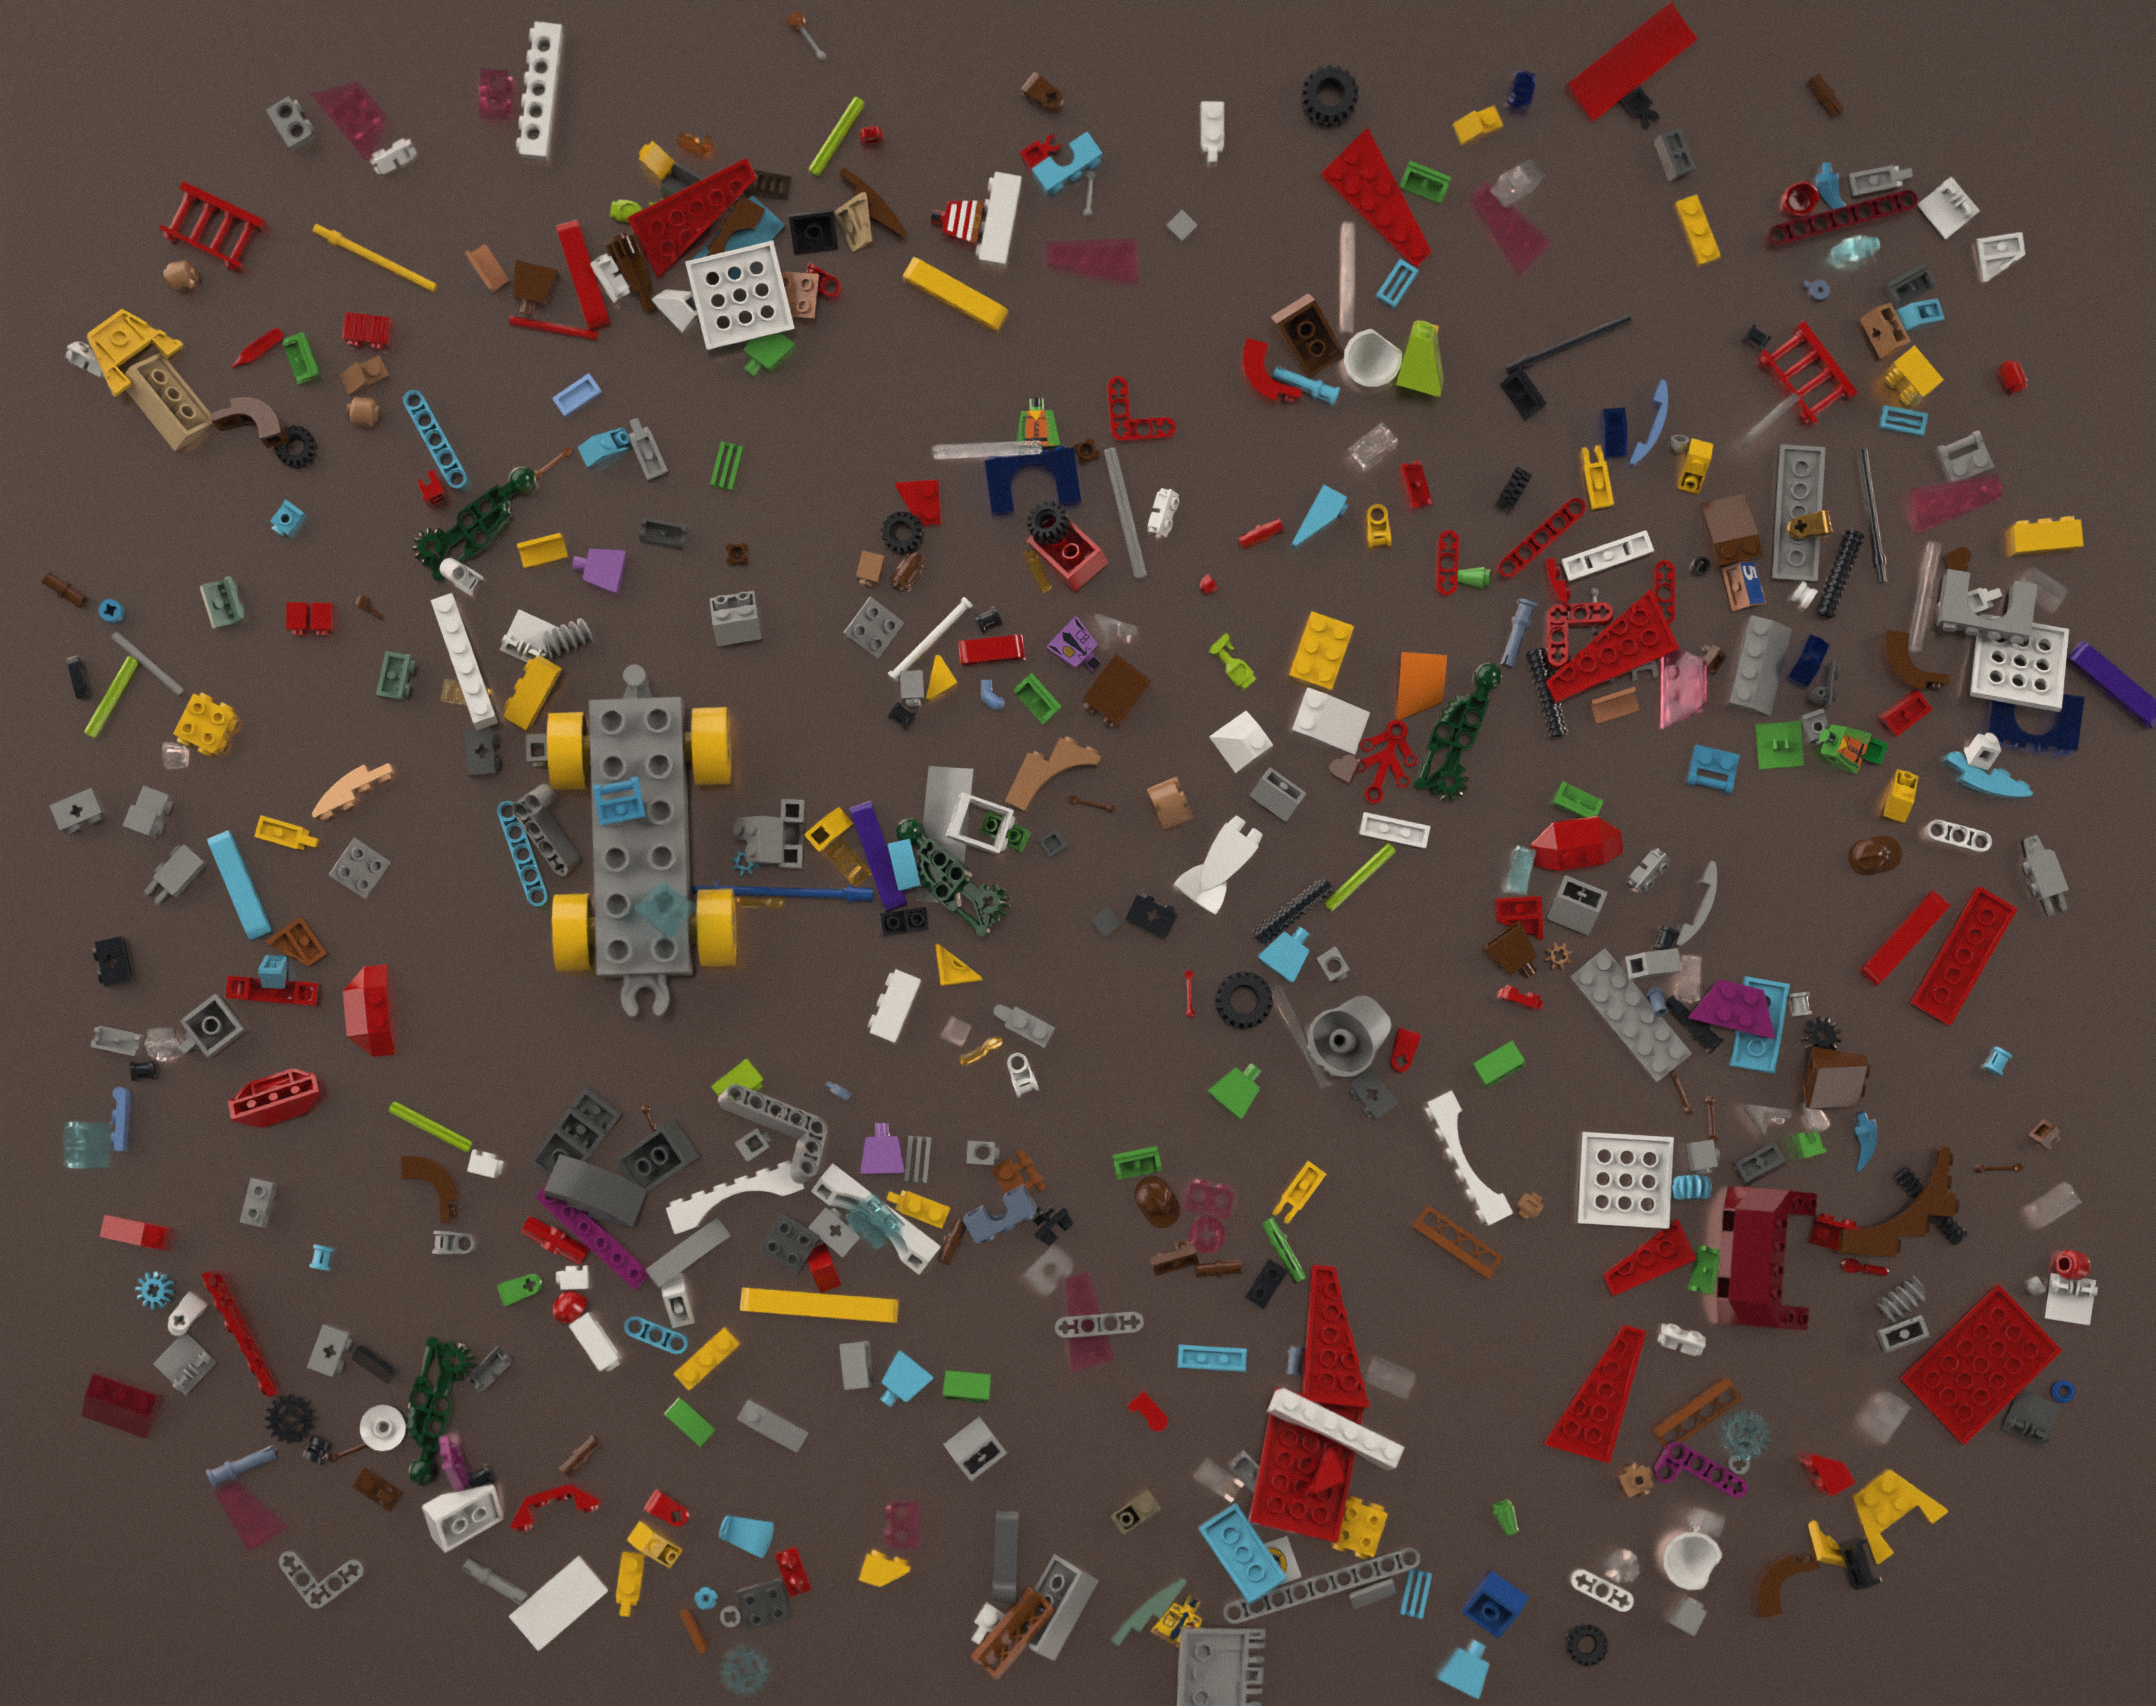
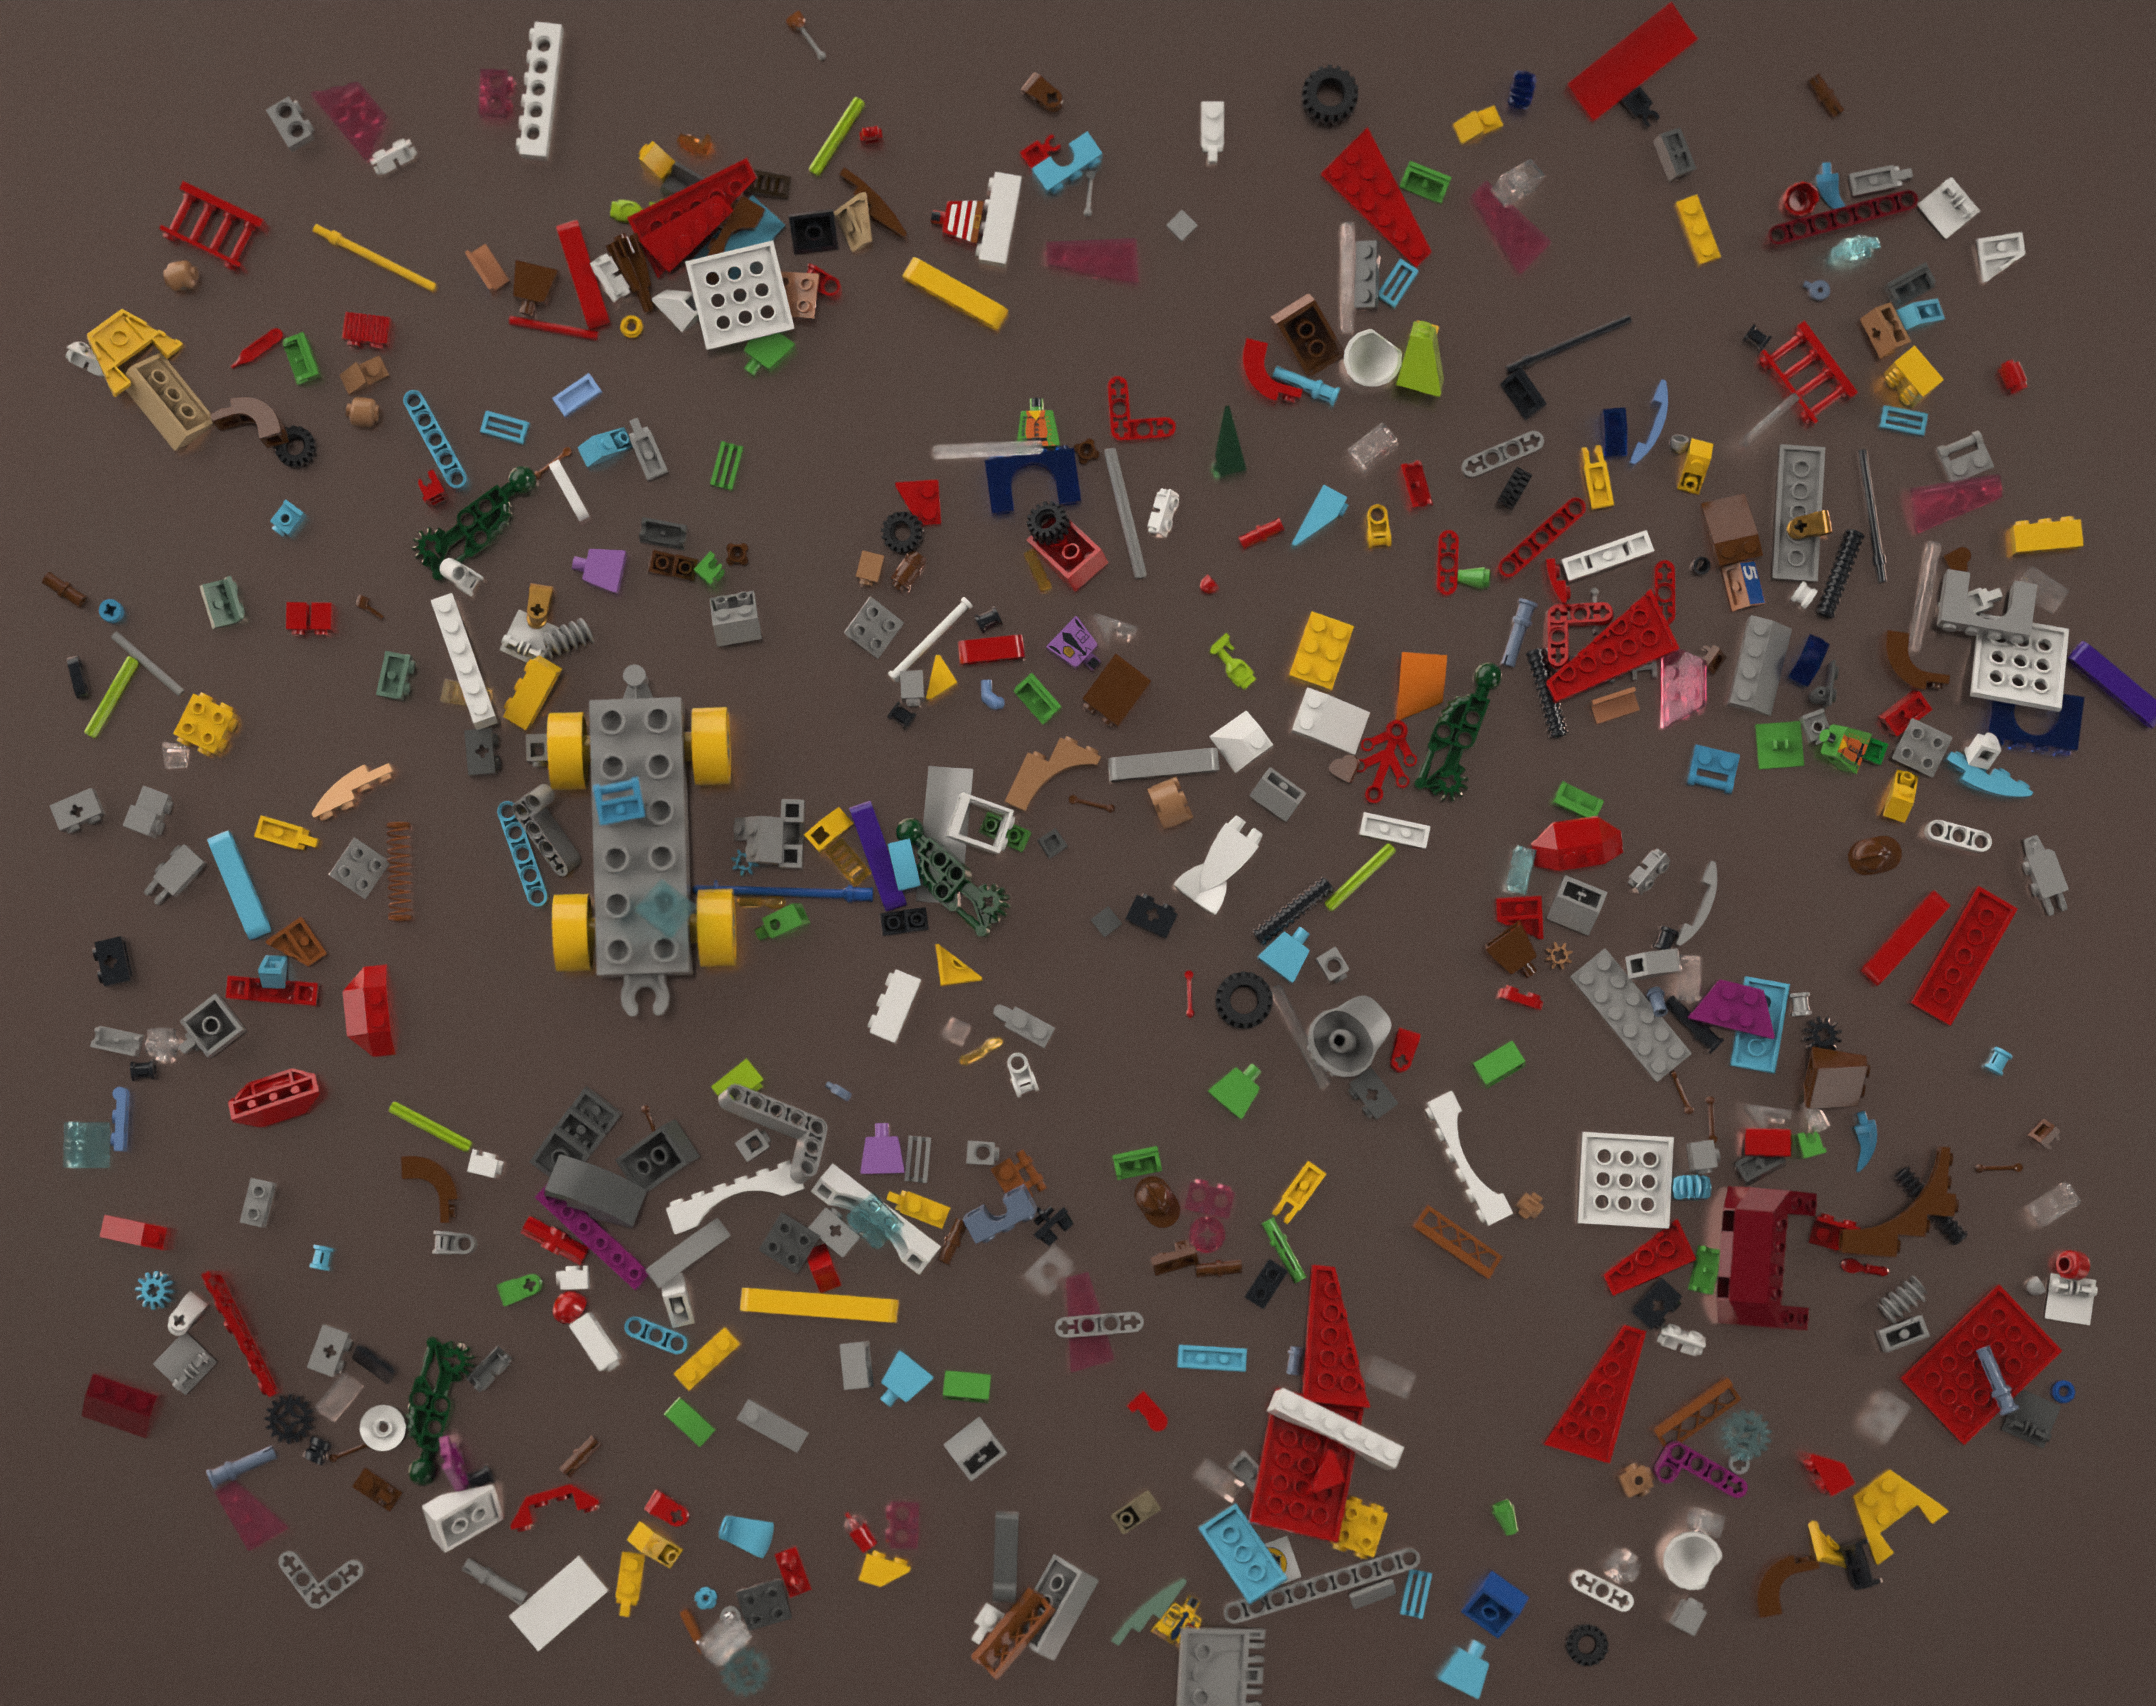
yellow panel [517,533,568,569] -> none
none -> clear slope [314,1372,363,1422]
none -> dark orange piece [386,822,413,921]
none -> medium azure tile [480,410,530,445]
none -> pearl gold piece [527,583,553,629]
none -> white beam [549,460,590,521]
none -> yellow plate [620,315,643,338]
none -> red wing [638,194,734,272]
none -> reddish brown slope [647,550,698,582]
none -> bright green hinge [694,551,725,590]
none -> clear brick [695,1612,751,1667]
none -> bright green torso [754,903,811,941]
none -> red piece [844,1512,877,1553]
none -> light grey beam [1107,748,1220,782]
none -> clear green slope [1211,405,1247,480]
none -> dark grey plate [1354,240,1380,309]
none -> light grey beam [1461,431,1544,479]
none -> black brick [1629,1278,1682,1330]
none -> red slope [1745,1128,1793,1157]
none -> light grey hinge [1892,718,1953,777]
none -> sand blue pin [1976,1345,2019,1416]

